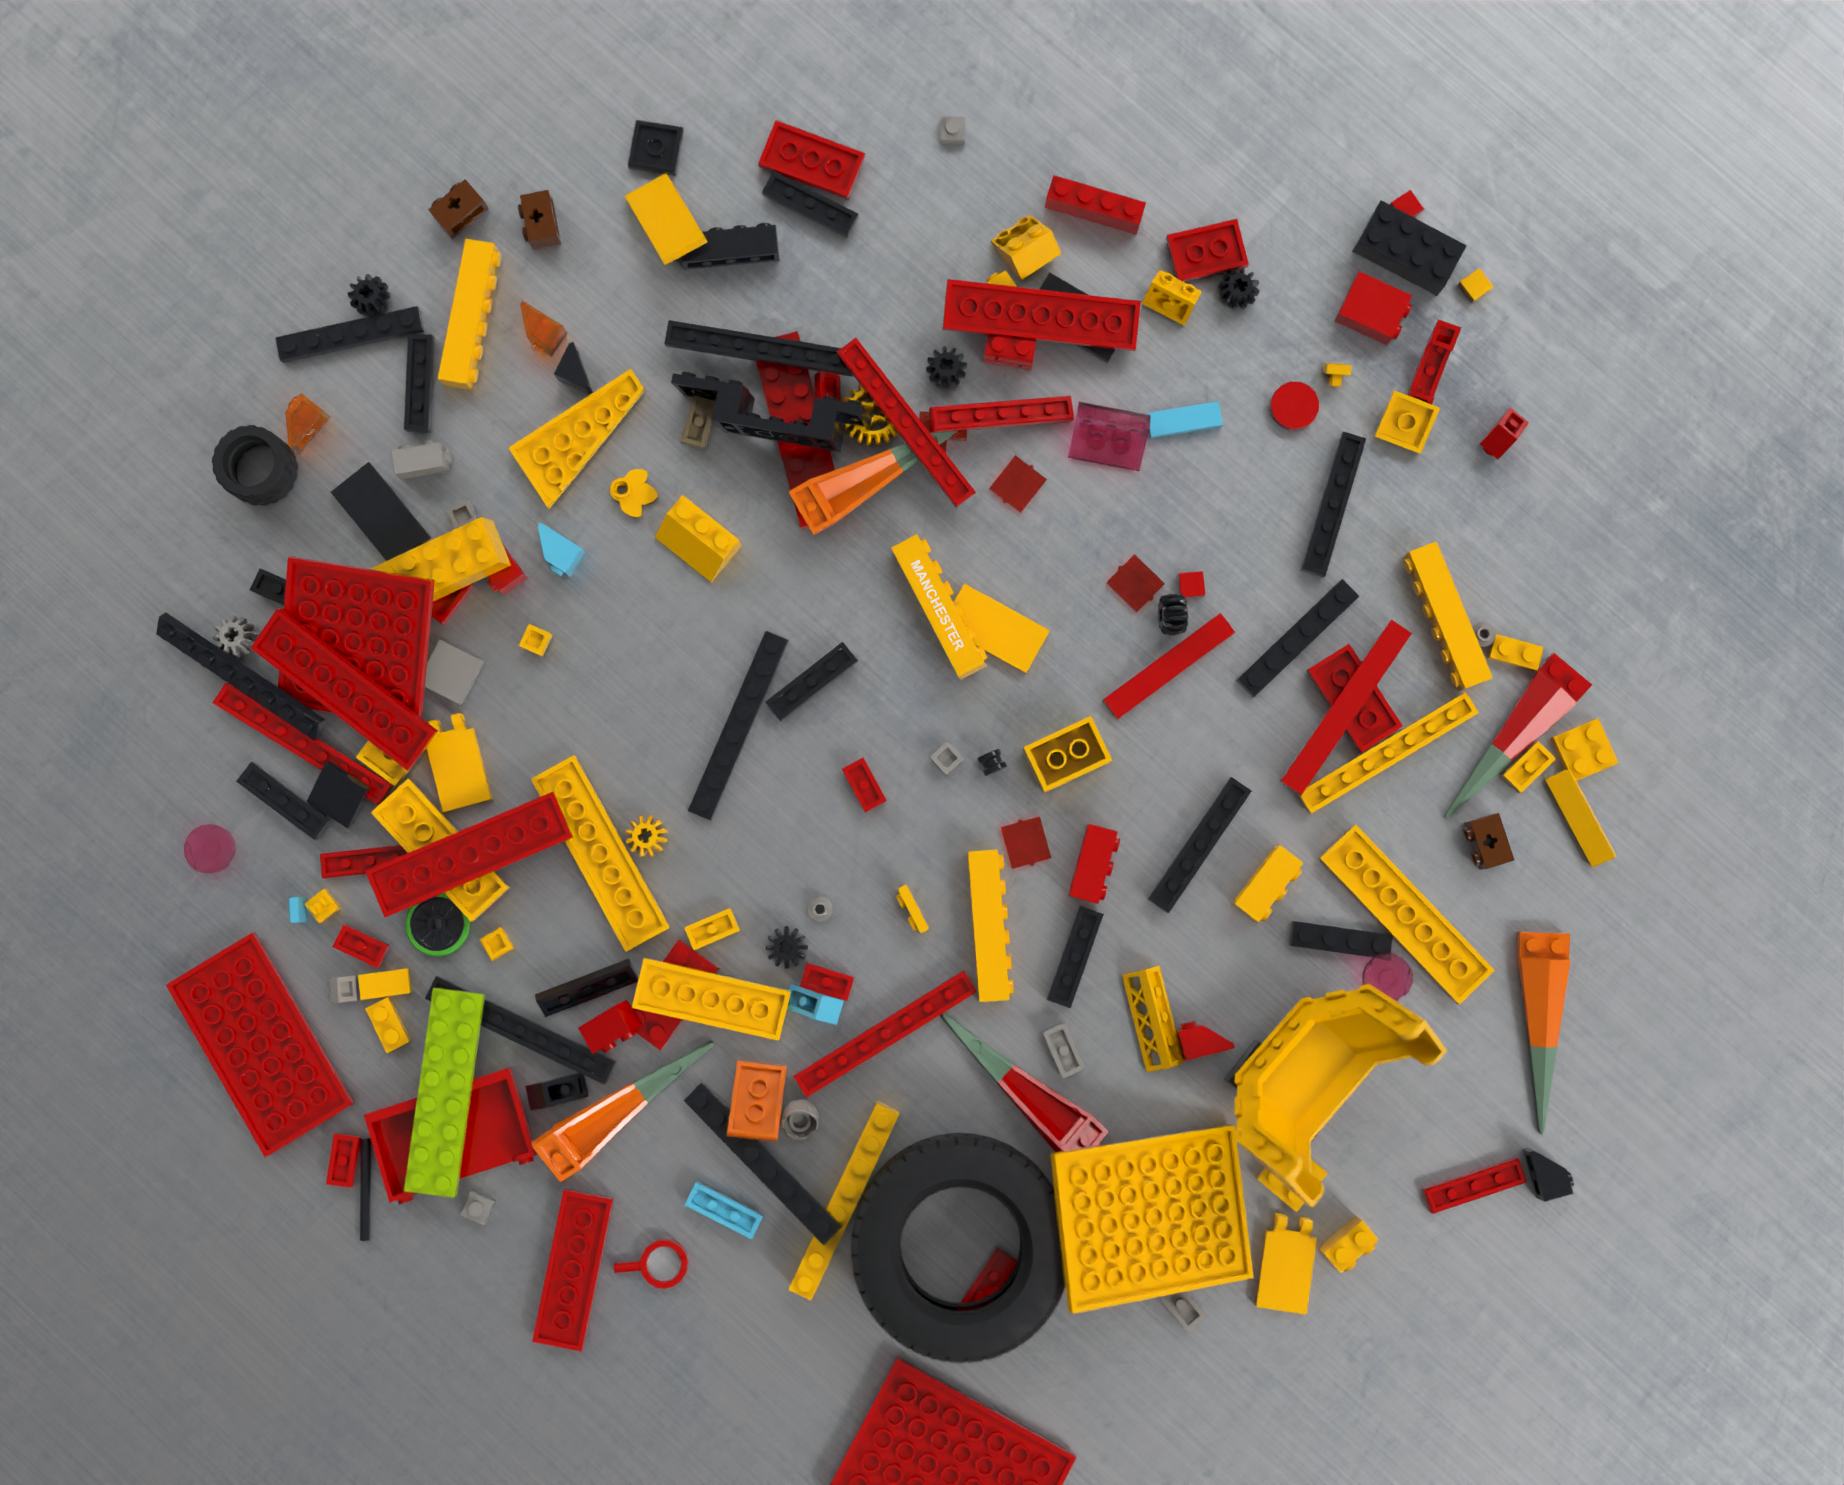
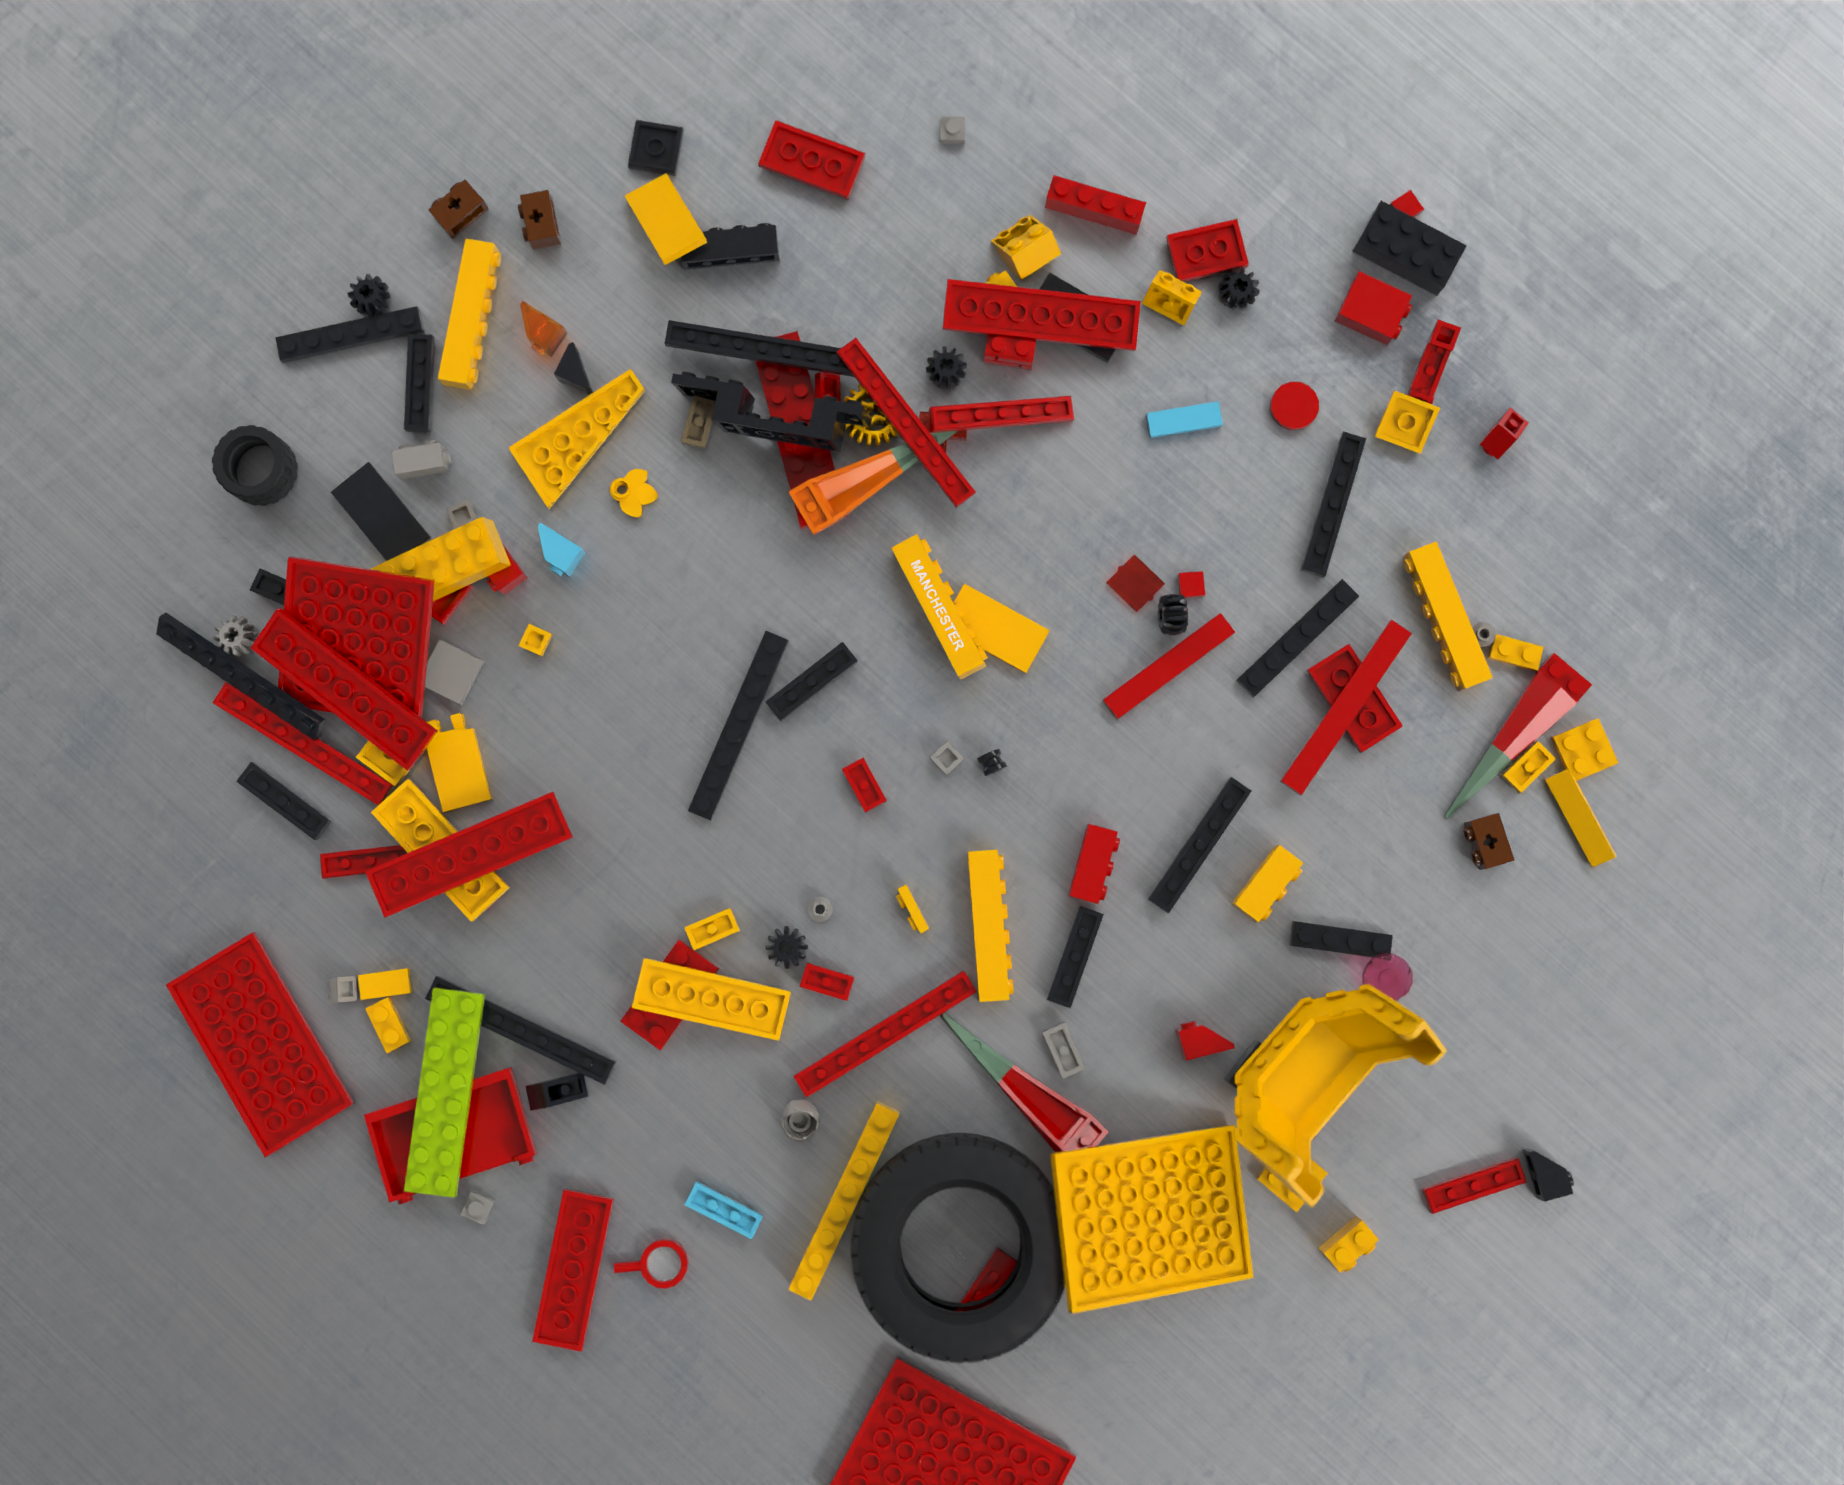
clear pink tile [184,824,236,874] -> none
clear orange slope [285,393,330,454] -> none
medium azure tile [289,897,307,923] -> none
yellow tile [304,888,341,923] -> none
black tile [306,760,371,828] -> none
red plate [326,1133,361,1188] -> none
red plate [332,924,390,968] -> none
black bar [360,1138,371,1241] -> none
black wheel [405,893,470,957] -> none
yellow tile [479,927,515,961] -> none
yellow plate [531,755,671,952] -> none
orange plate [532,1041,714,1182] -> none
black plate [535,959,638,1017] -> none
red brick [578,999,642,1054] -> none
yellow gear [625,815,668,857] -> none
yellow slope [655,495,742,583] -> none
black plate [684,1083,843,1245] -> none
orange tile [727,1060,787,1142] -> none
black plate [762,171,859,238] -> none
medium azure slope [787,984,844,1025] -> none
clear red piece [989,455,1047,513] -> none
clear red piece [1000,817,1051,869] -> none
yellow brick [1022,716,1113,794] -> none
clear pink slope [1068,402,1151,471] -> none
yellow fence [1122,965,1184,1072] -> none
light grey plate [1159,1291,1207,1332] -> none
yellow tile [1255,1213,1317,1315] -> none
yellow plate [1297,692,1479,814] -> none
yellow plate [1318,824,1495,1005] -> none
yellow tile [1322,362,1352,387] -> none
yellow tile [1458,268,1494,303] -> none
orange plate [1516,931,1571,1135] -> none

